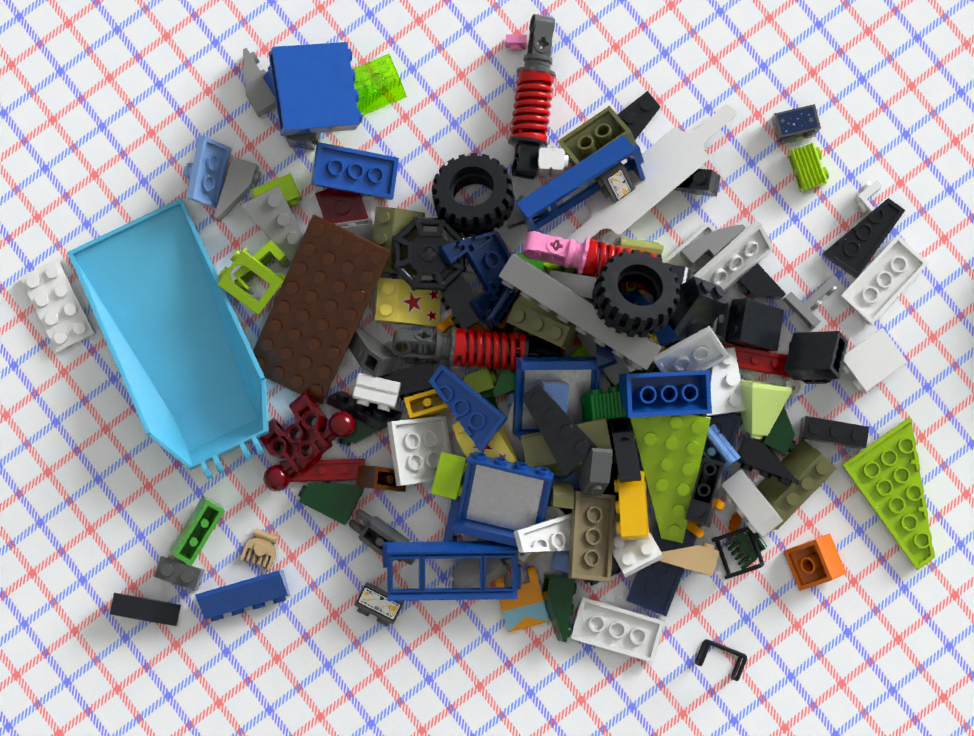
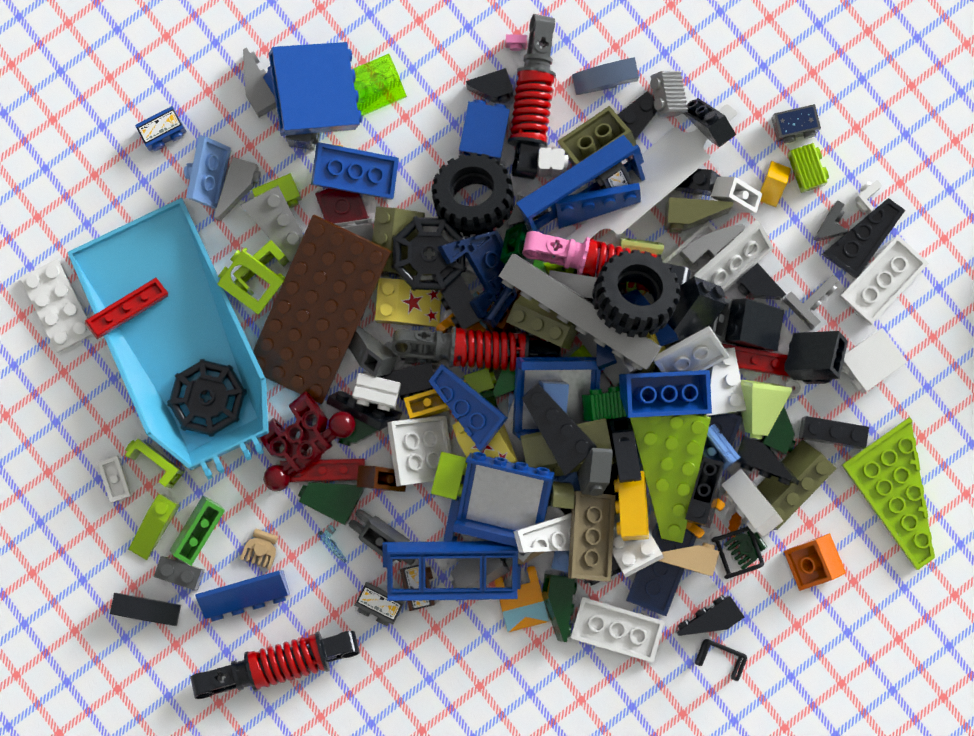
none -> red tile [85,278,168,340]
none -> white plate [97,456,132,503]
none -> lime panel [125,439,185,489]
none -> lime slope [128,494,180,560]
none -> brick [135,106,187,151]
none -> black plate [167,359,247,437]
none -> piece [190,631,360,699]
none -> clear light blue bar [318,525,347,563]
none -> brick [400,563,435,611]
none -> blue brick [459,100,510,162]
none -> black slope [466,68,514,104]
none -> dark green slope [500,223,534,265]
none -> blue wing [555,183,641,229]
none -> sand blue slope [572,57,639,95]
none -> light grey brick [650,71,688,117]
none -> olive slope [664,197,733,234]
none -> black slope [675,594,745,636]
none -> black slope [683,98,736,147]
none -> white brick [711,177,762,213]
none -> yellow slope [759,161,791,207]
none -> dark grey slope [813,200,849,241]

